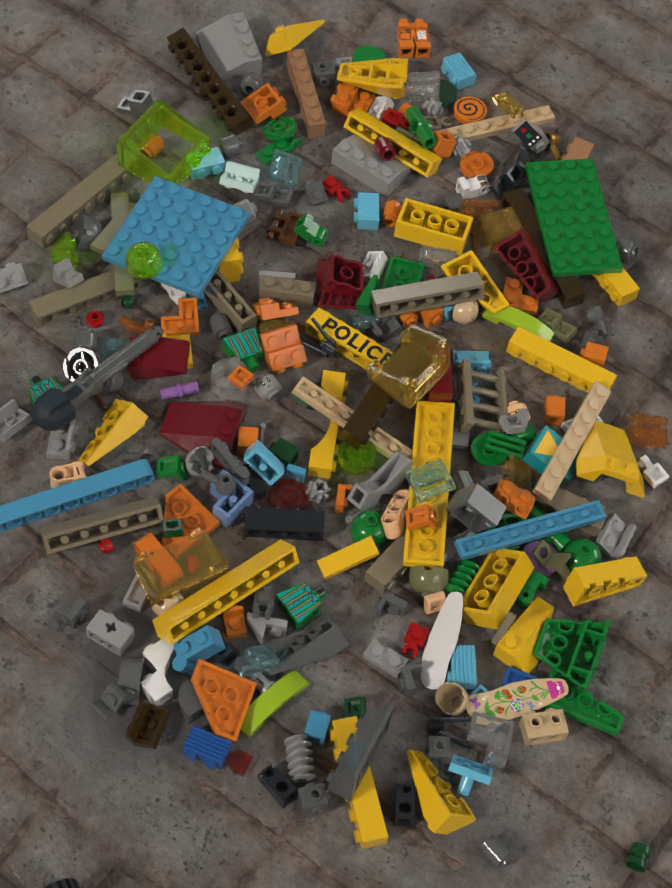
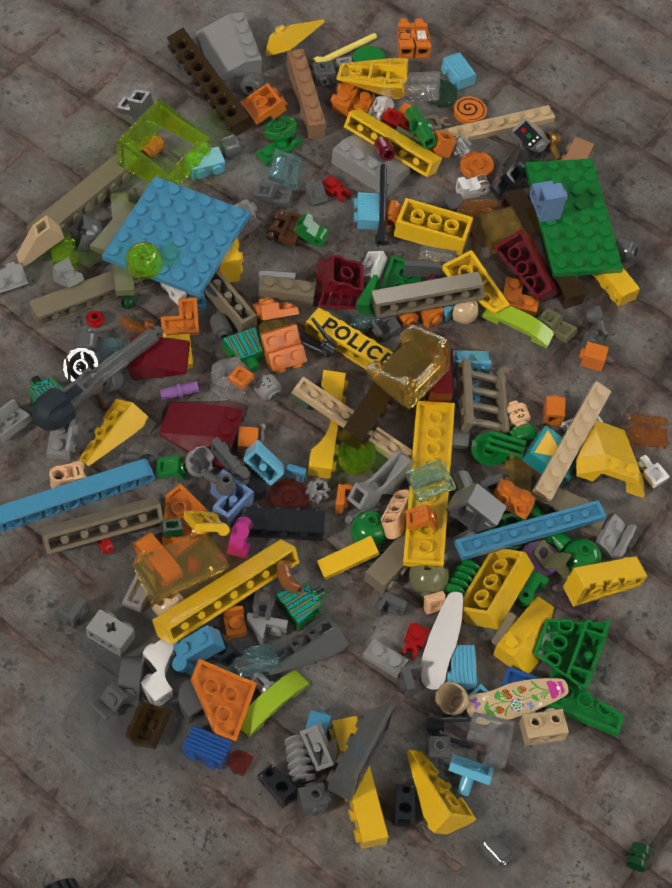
light aqua bracket [219,161,260,193] -> none
dark green brick [268,437,300,470] -> none
dark green tile [344,696,367,719] -> none
light grey gear [423,97,444,116] -> none
clear yellow plate [493,92,523,119] -> none
light grey plate [498,408,529,434] -> none
yellow brick [506,326,617,393] -> none
none -> tan slope [16,215,64,268]
none -> yellow plate [183,511,230,536]
none -> dark pink leg [227,516,253,559]
none -> dark orange arm [276,561,303,595]
none -> light grey slope [300,723,337,771]
none -> light yellow piece [310,33,377,66]
none -> black piece [375,164,389,245]
none -> dark grey tile [403,260,441,278]
none -> medium blue brick [529,181,568,222]

